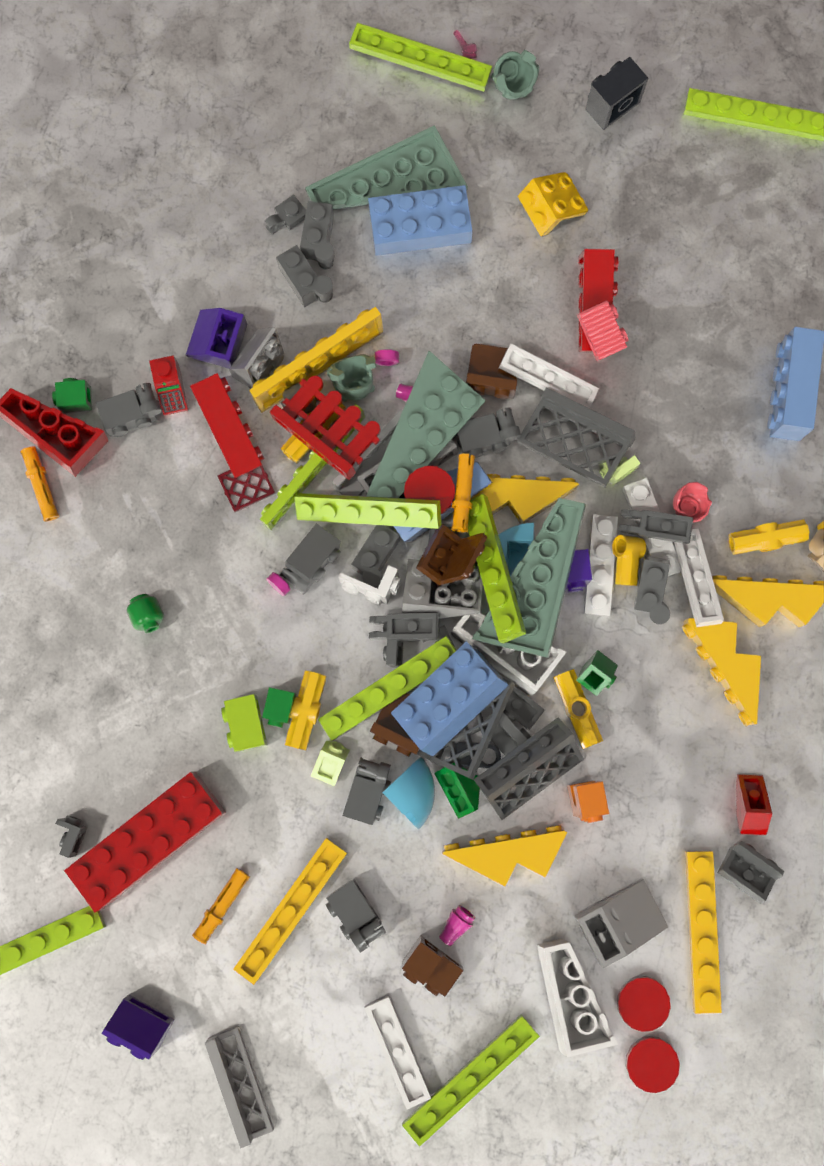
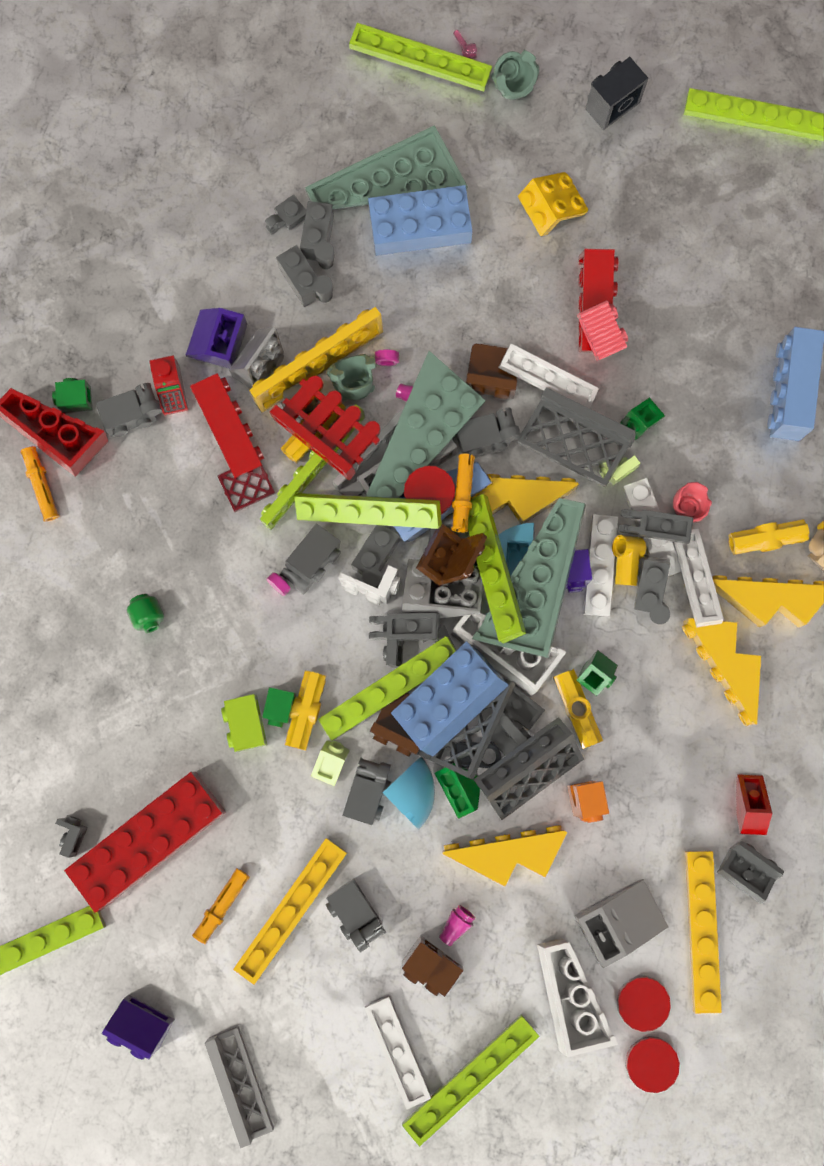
none -> green bracket [620,397,665,440]

